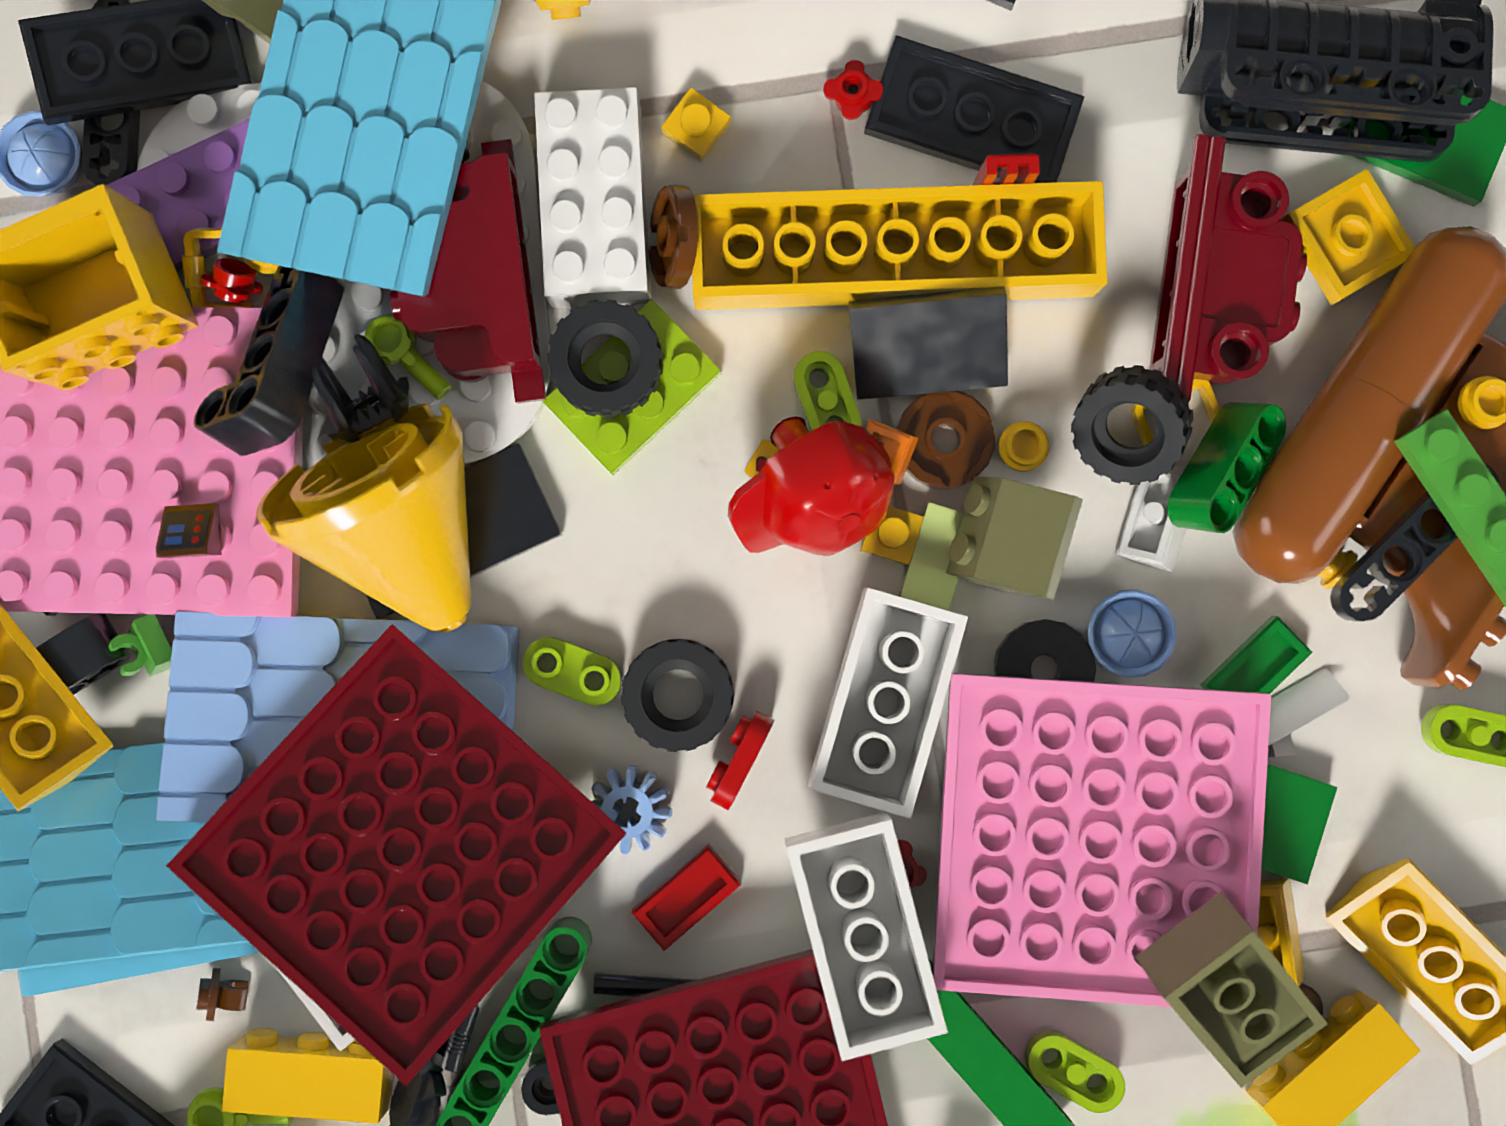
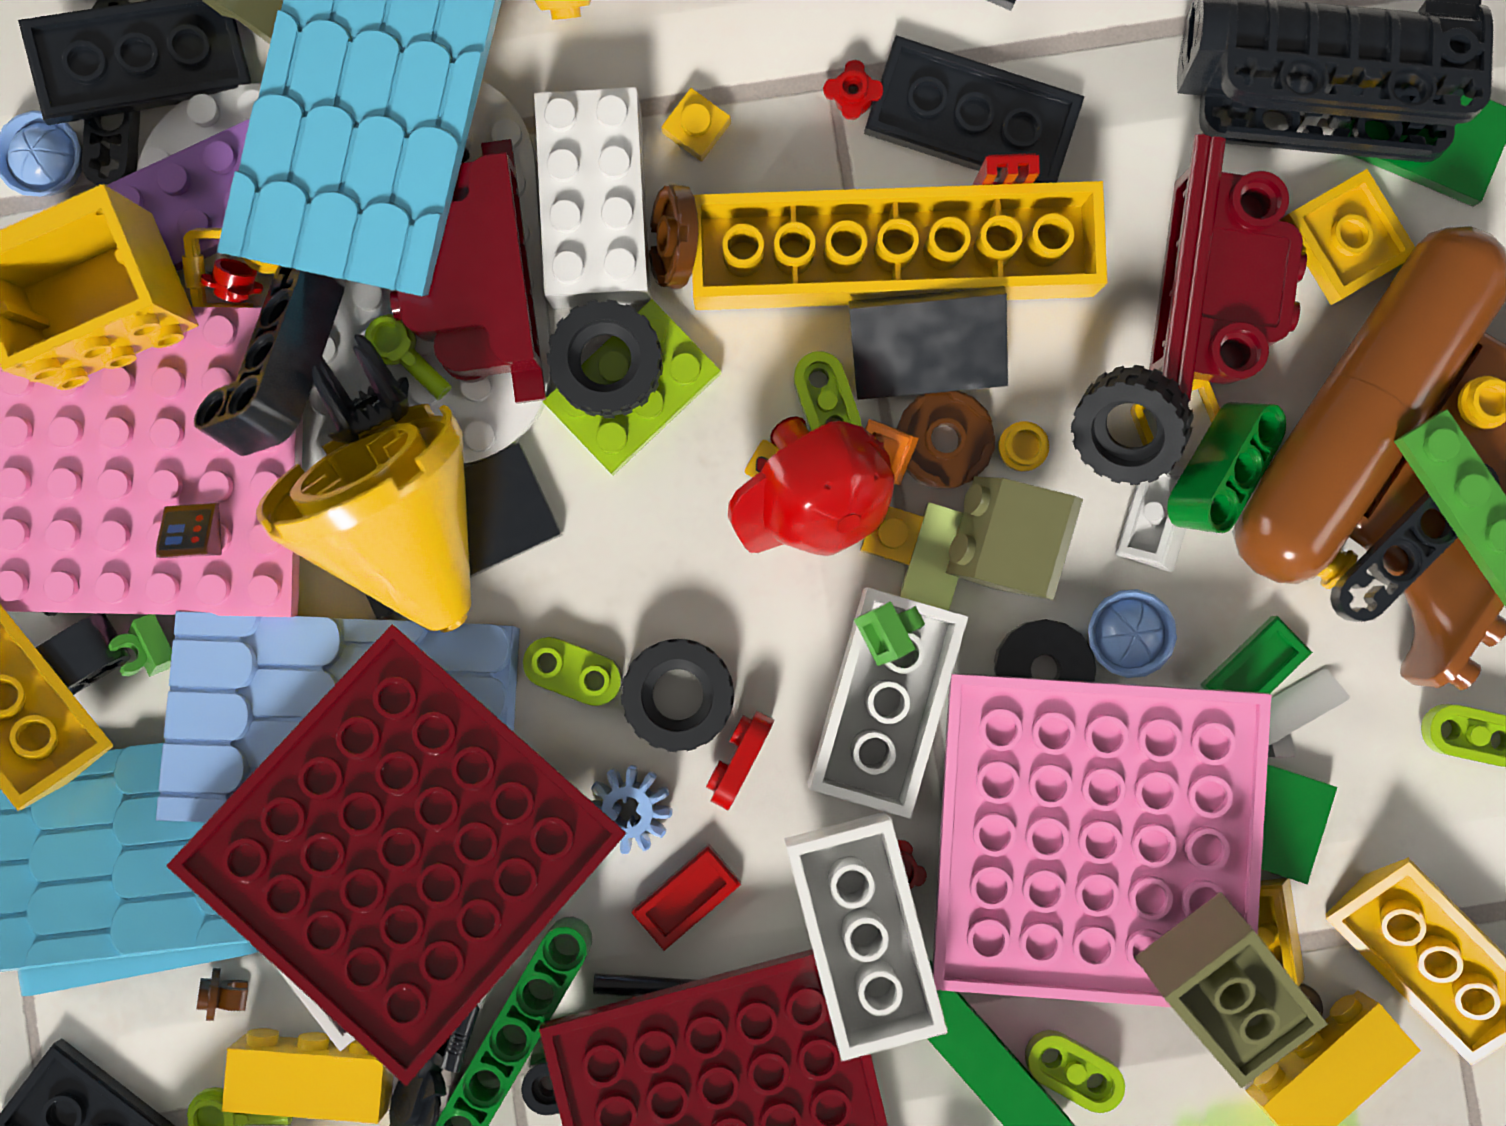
none -> bright green tile [853,601,926,666]

